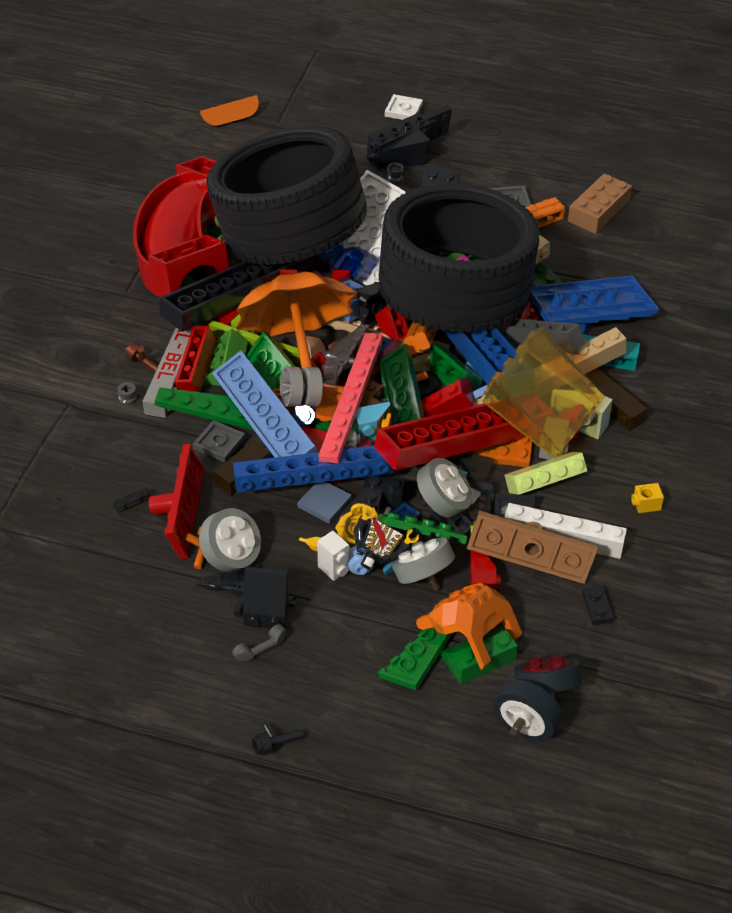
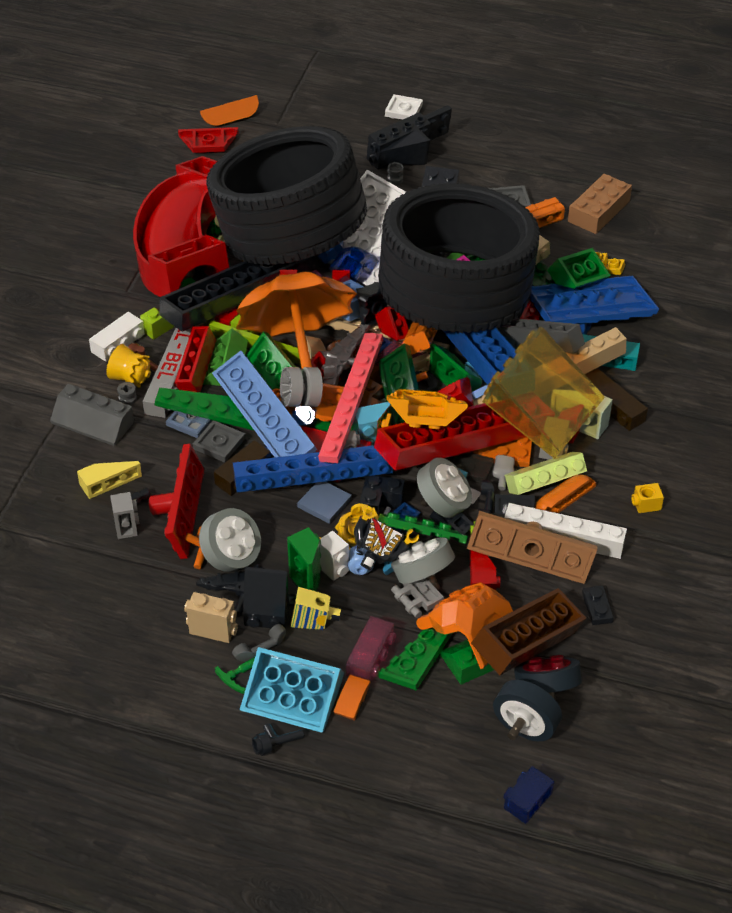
none -> dark grey slope [50,384,134,446]
none -> light yellow slope [77,461,142,499]
none -> white brick [89,312,145,362]
none -> yellow hat [106,344,151,387]
none -> light grey brick [110,492,140,539]
none -> lime slope [140,307,175,340]
none -> sand blue piece [166,411,213,438]
none -> red wing [178,127,239,153]
none -> tan brick [184,592,238,643]
none -> green piece [215,657,255,694]
none -> medium azure slope [240,647,344,733]
none -> green slope [287,527,322,592]
none -> light yellow torso [291,587,341,630]
none -> orange slope [333,675,370,720]
none -> clear pink brick [346,616,396,683]
none -> light orange wedge [387,389,468,429]
none -> light grey plate [391,578,444,618]
none -> reddish brown brick [471,588,587,675]
none -> light grey piece [492,455,515,490]
none -> clear blue brick [503,766,554,824]
none -> orange brick [534,474,596,513]
none -> green slope [547,248,611,289]
none -> yellow slope [596,252,625,275]

